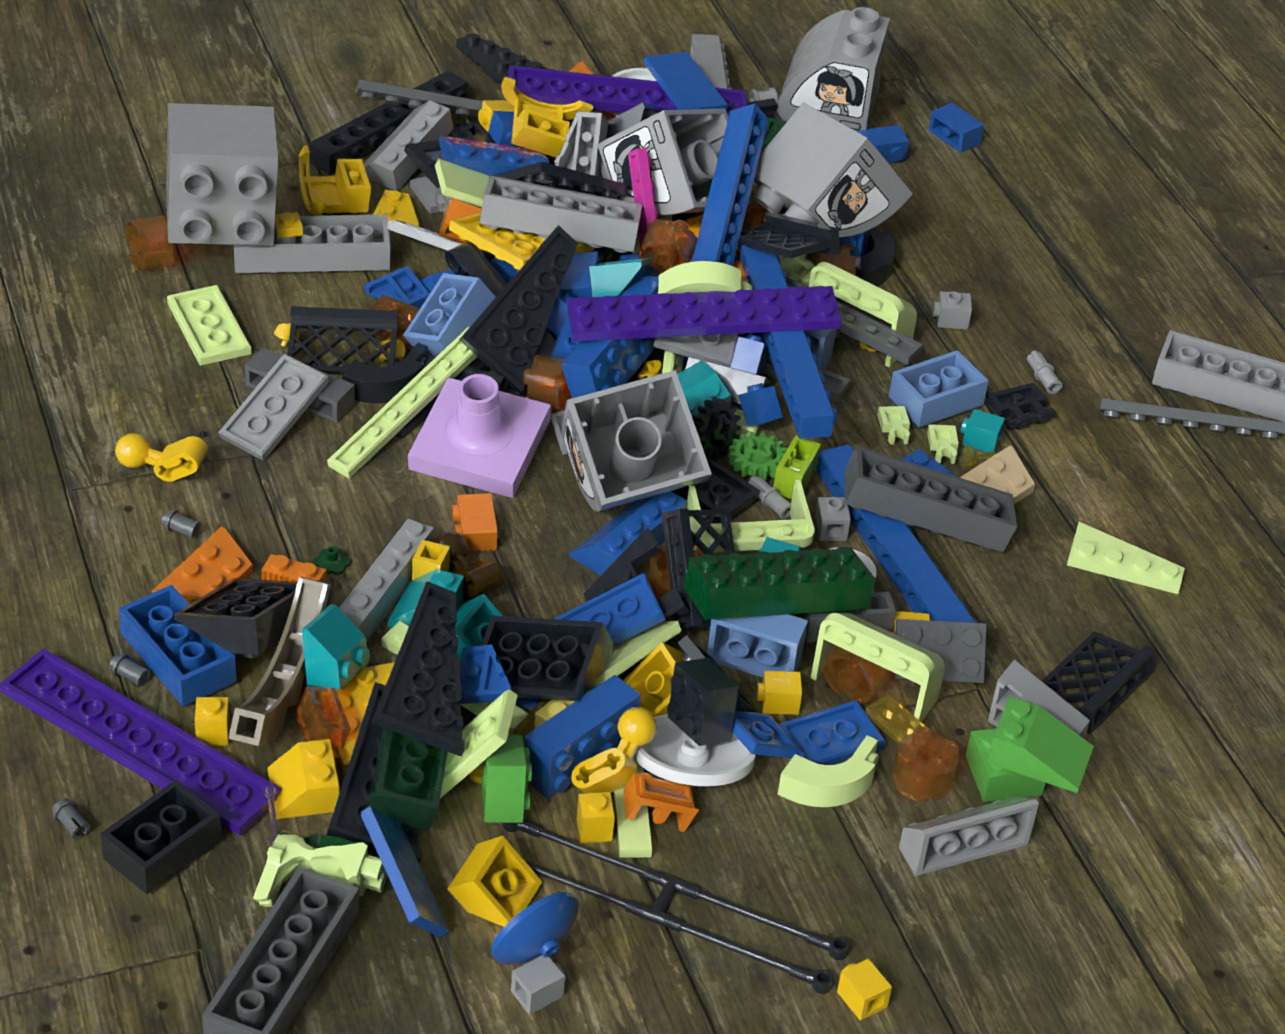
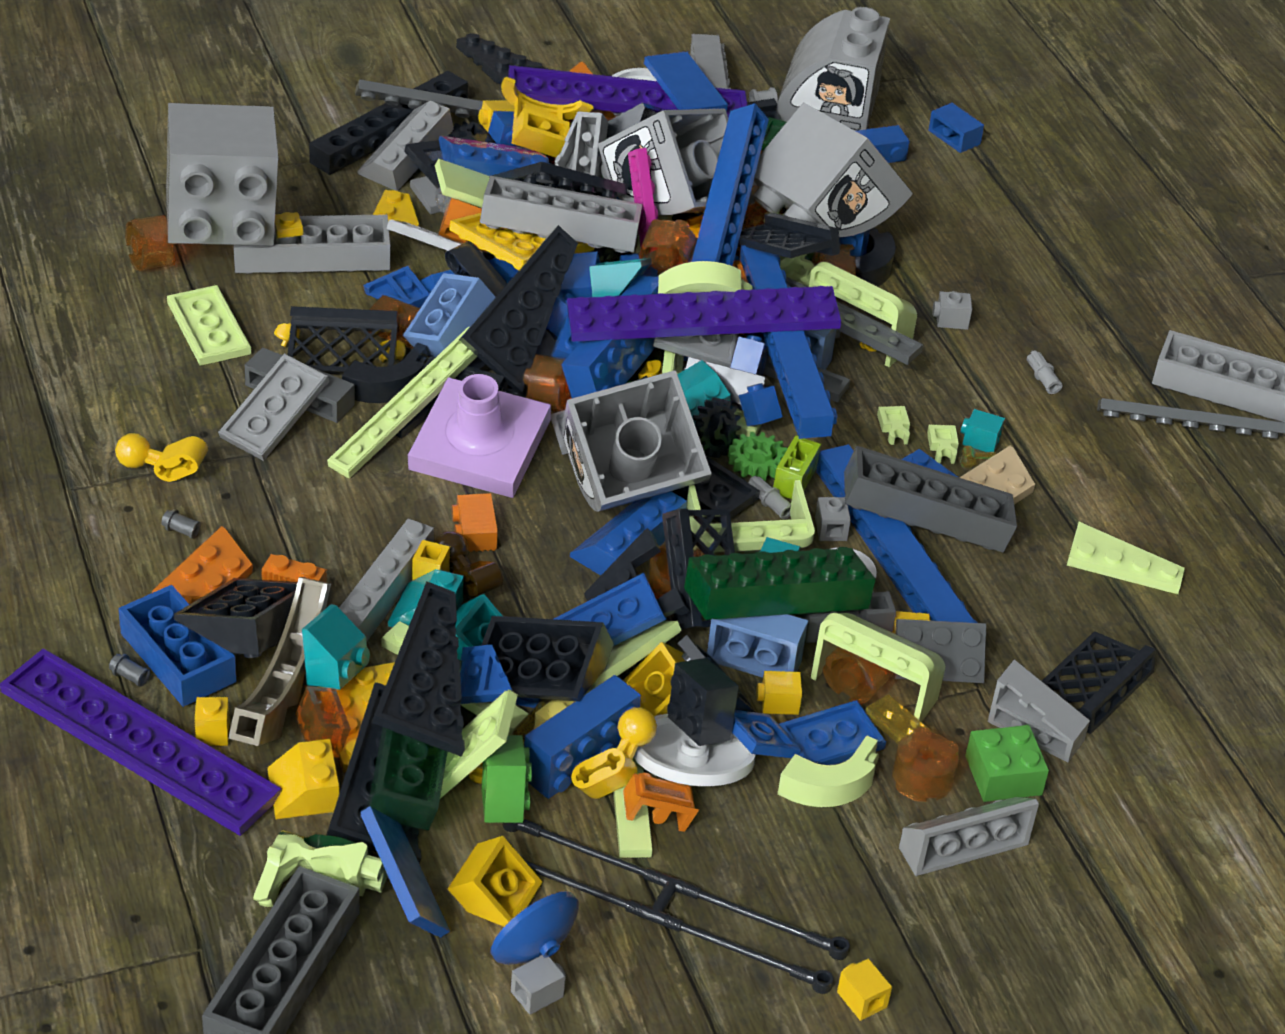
dark grey pin [52,798,91,840] -> none
black brick [100,780,222,895] -> none
clear purple hinge [263,785,278,846] -> none
yellow piece [299,145,371,216] -> none
dark green plant [313,546,350,575] -> none
yellow brick [577,792,615,843] -> none
medium blue brick [889,350,988,427] -> none
black plate [987,382,1055,430] -> none
bright green slope [987,696,1094,793] -> none

